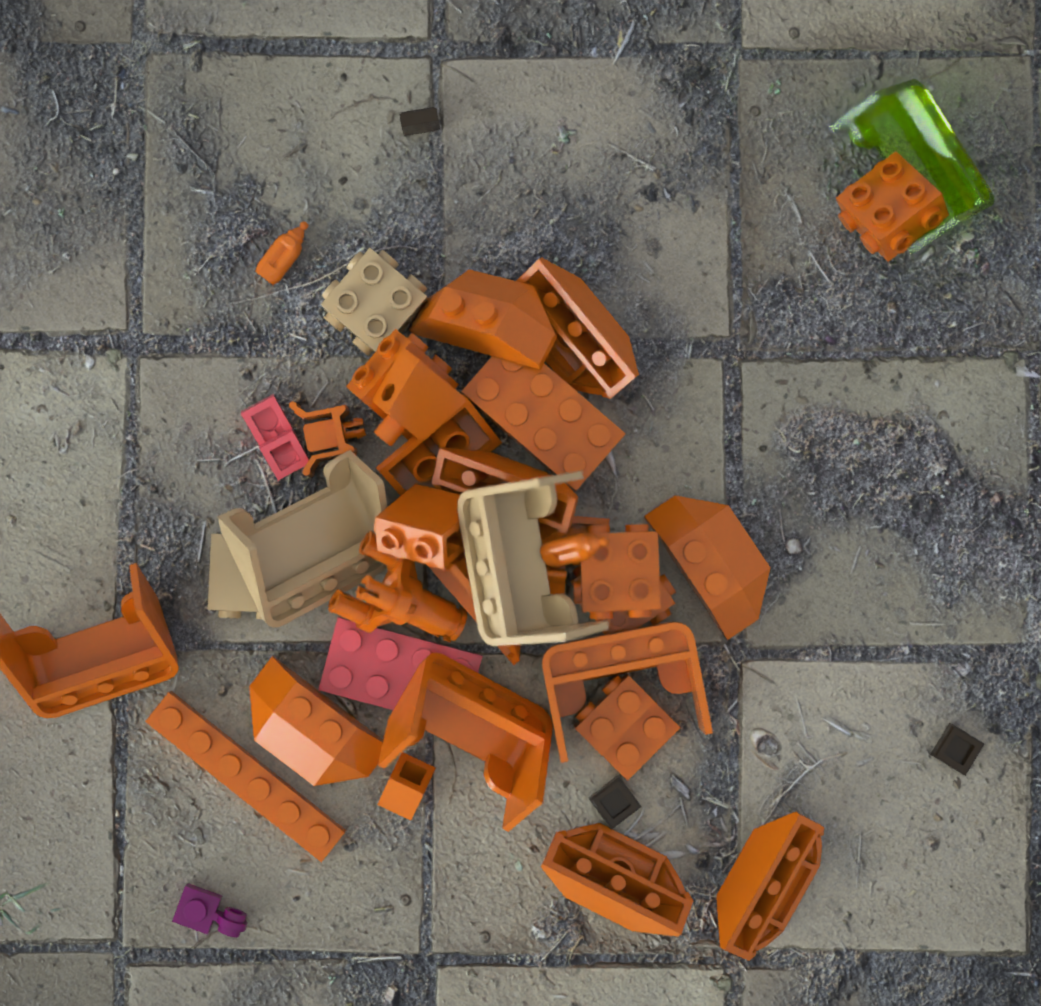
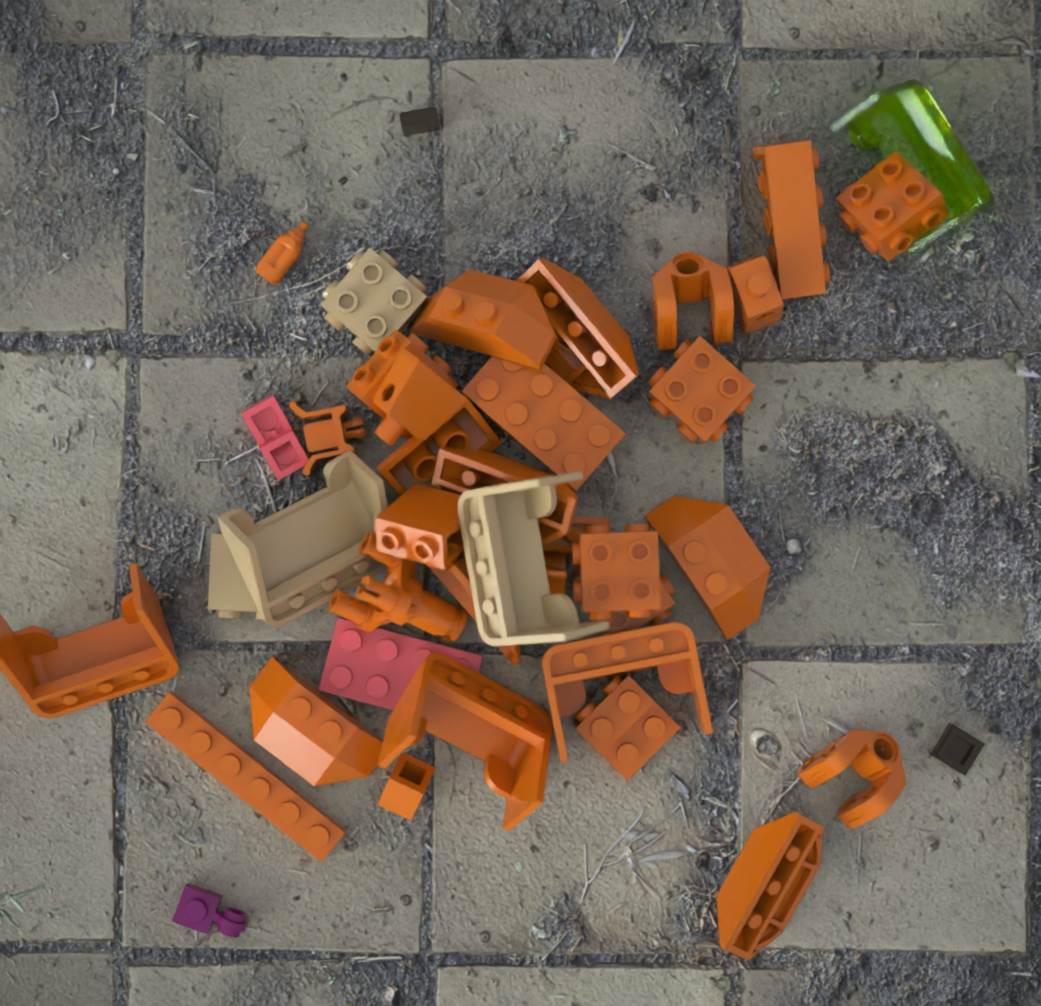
orange piece [540,534,609,567] -> none
orange wedge [541,823,693,937] -> none
dark brown tile [589,775,642,829] -> none
none -> orange brick [647,336,756,444]
none -> orange piece [652,252,734,351]
none -> orange torso [725,255,784,335]
none -> orange wedge [752,140,830,300]
none -> orange piece [797,729,907,829]

